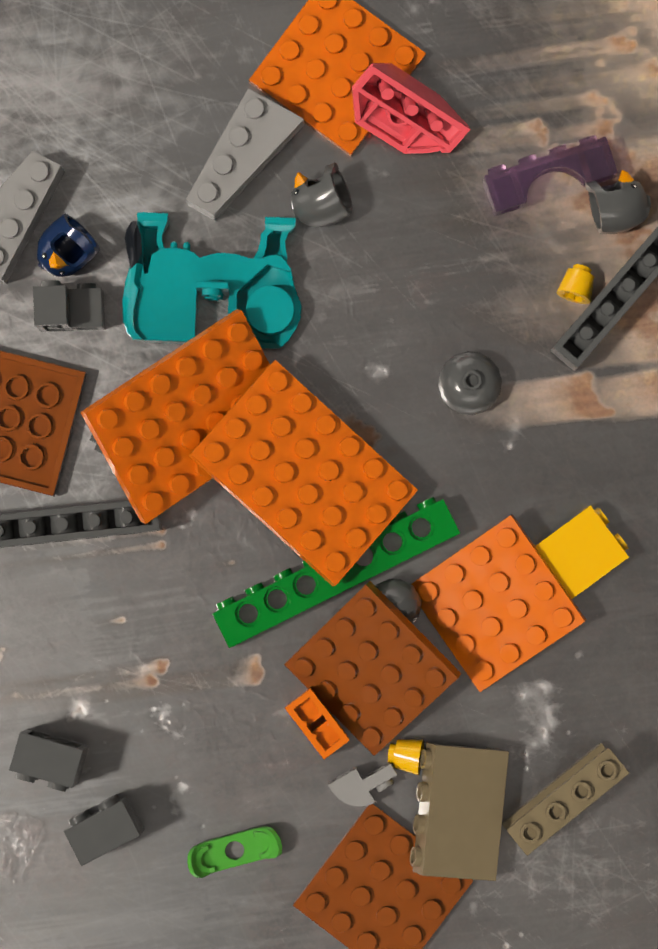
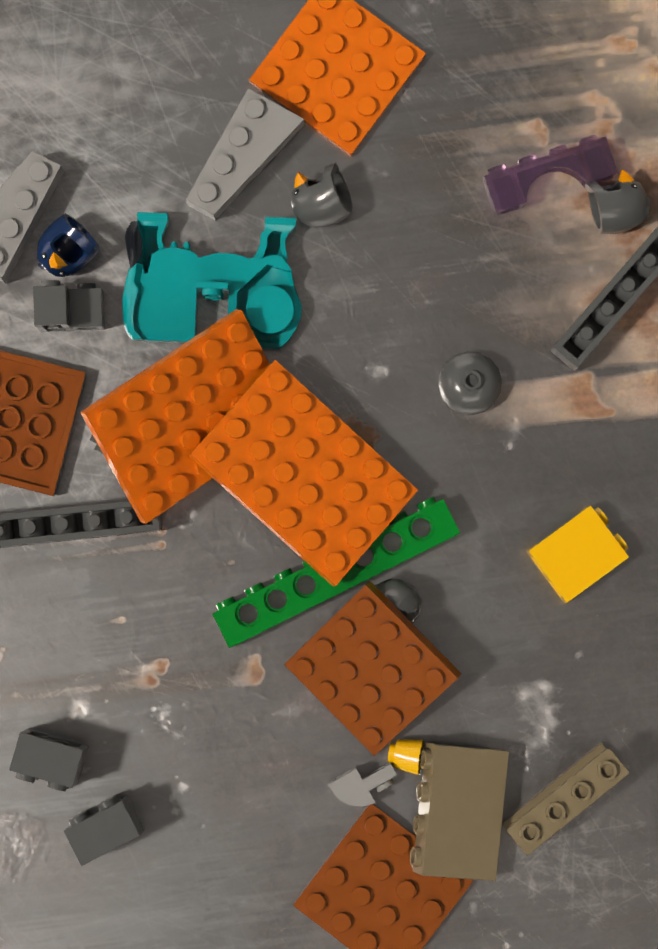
bright green piece [187,826,282,878] -> none
orange brick [285,687,350,760] -> none
coral wedge [352,63,471,154] -> none
orange plate [411,514,586,692] -> none
yellow hat [556,264,595,304] -> none

